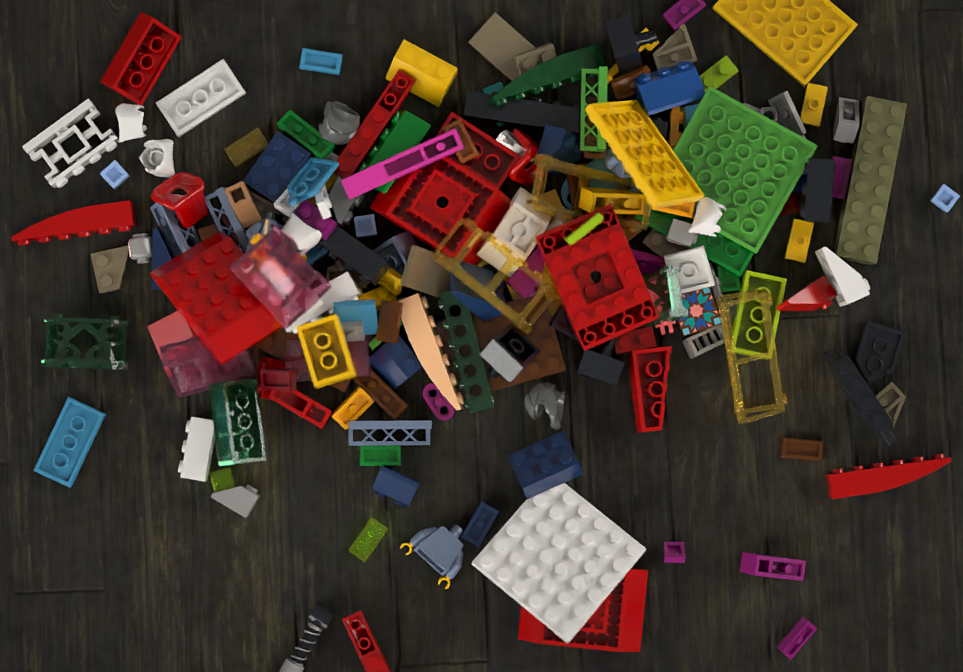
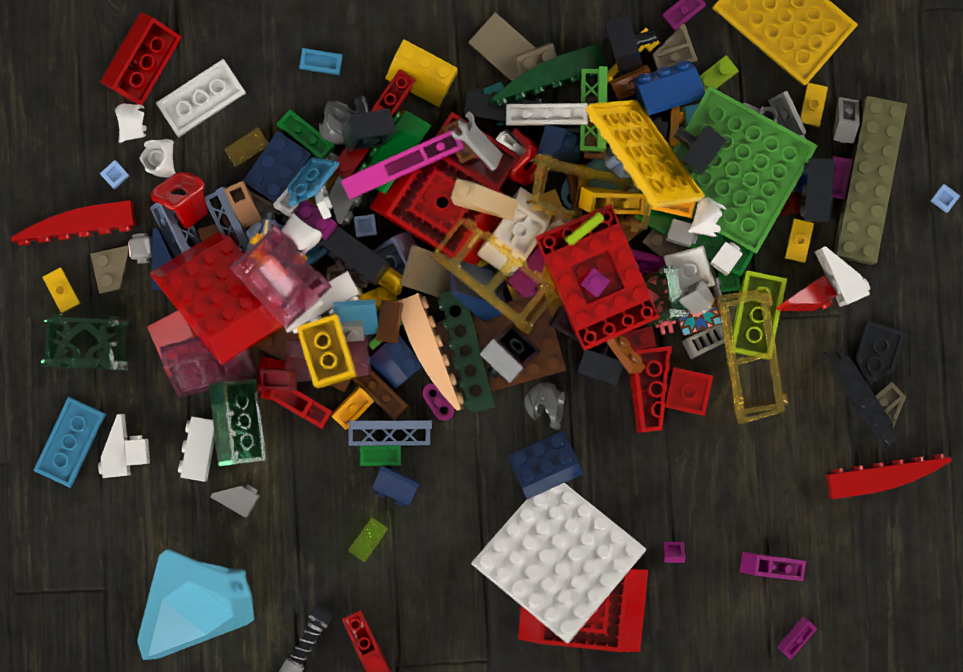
white fence [22,99,119,188] -> none
clear neon green plate [210,468,235,492] -> none
sand blue torso [400,524,463,589] -> none
dark blue plate [461,501,499,547] -> none
reddish brown tile [780,437,823,461] -> none
none -> yellow plate [43,268,80,313]
none -> white slope [98,414,131,478]
none -> white brick [124,435,150,465]
none -> medium azure panel [137,550,254,660]
none -> black brick [341,97,396,152]
none -> light grey flag [451,112,503,170]
none -> tan slope [451,179,519,221]
none -> white tile [506,103,588,126]
none -> magenta plate [580,268,610,297]
none -> dark orange plate [606,336,645,373]
none -> red plate [665,367,713,416]
none -> black brick [673,125,727,176]
none -> light grey slope [679,279,715,315]
none -> white brick [710,242,743,275]

